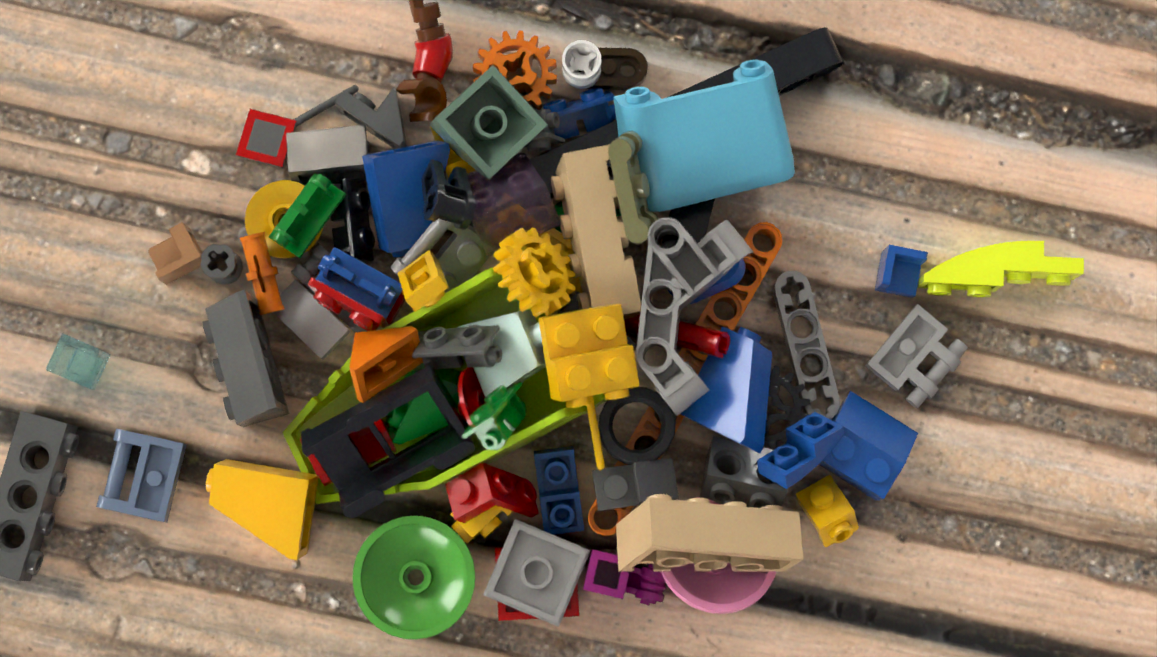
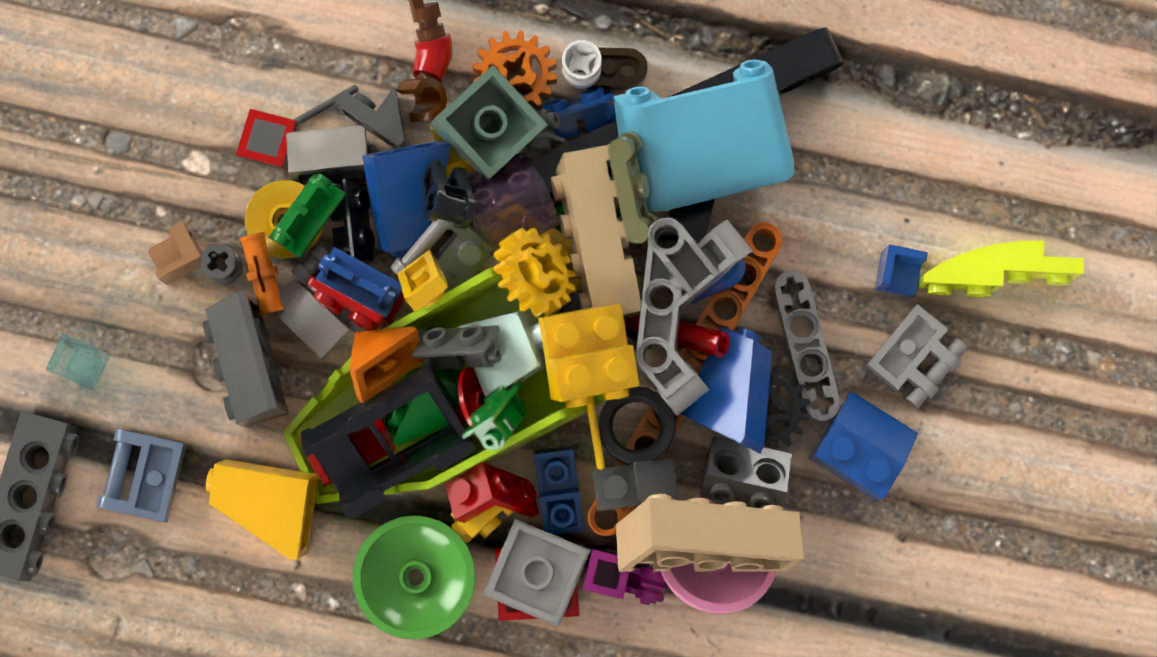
blue slope [757,412,844,489] -> none
yellow bracket [795,475,859,547] -> none

